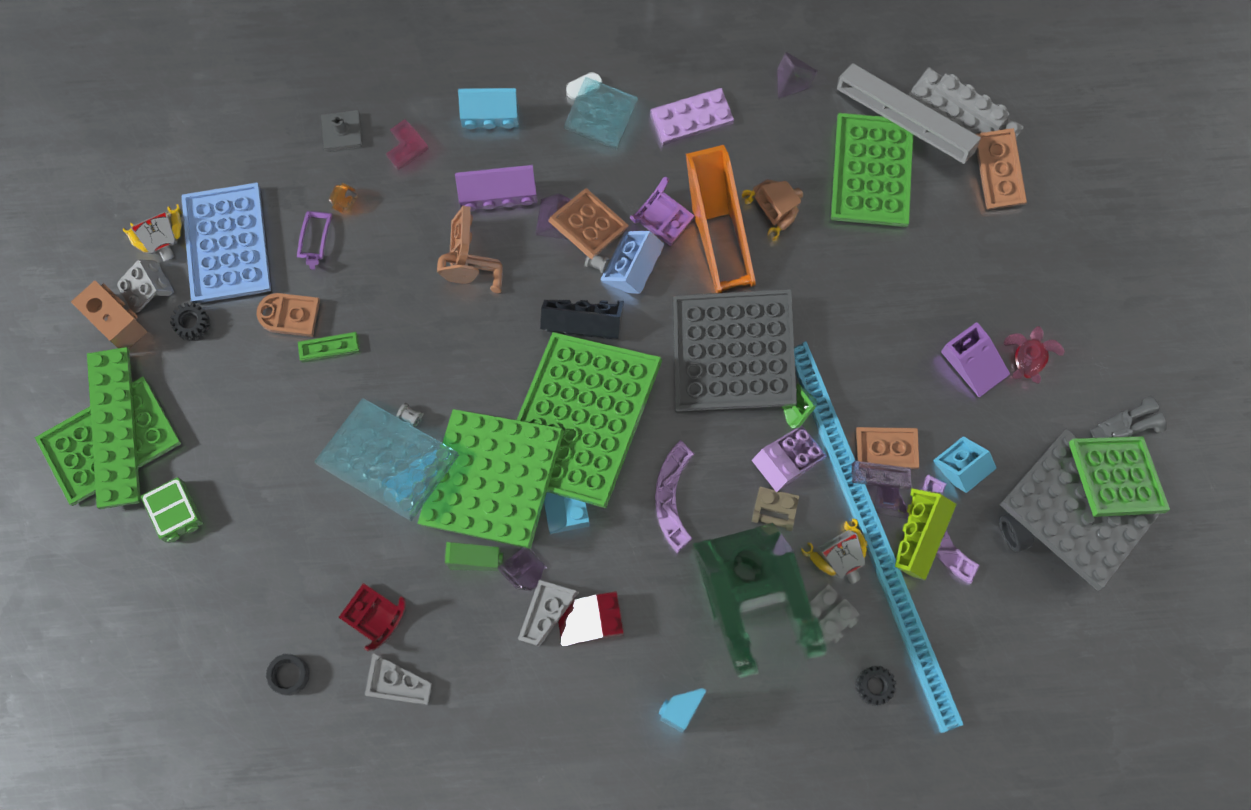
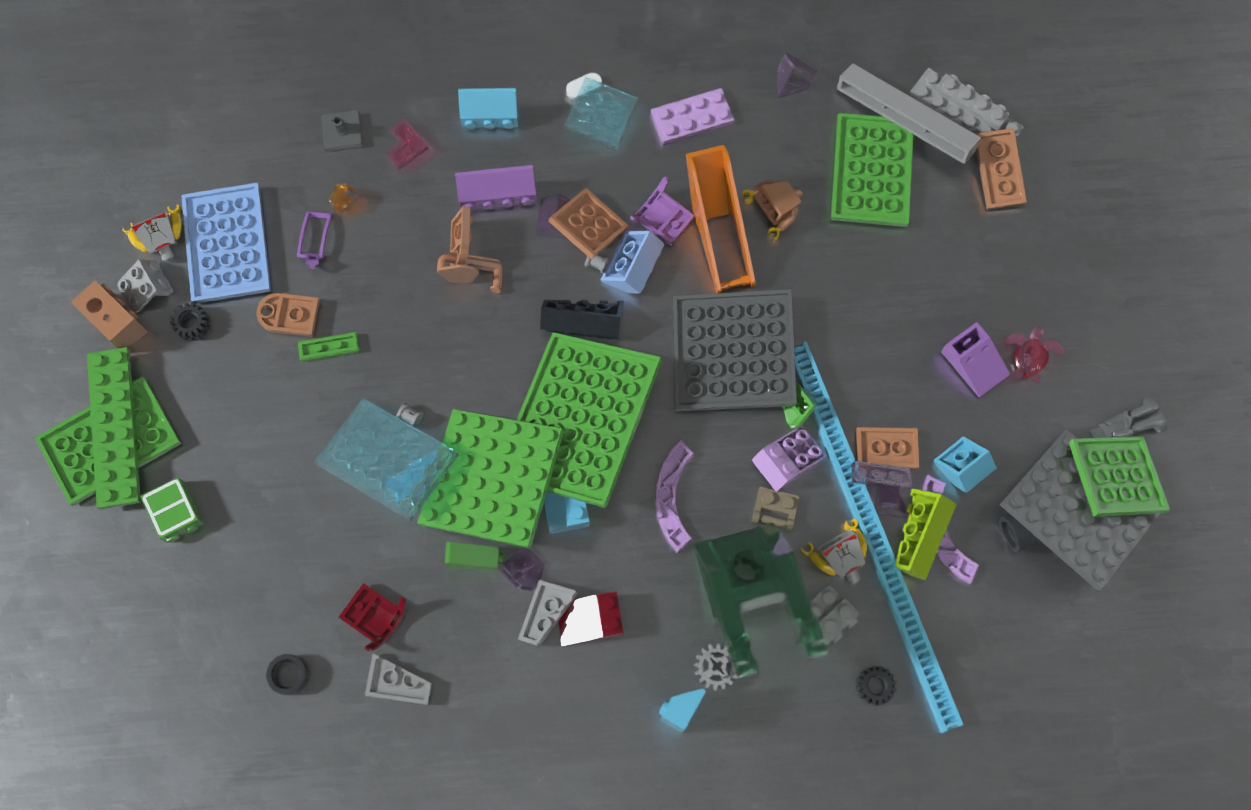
none -> light grey gear [694,644,740,691]

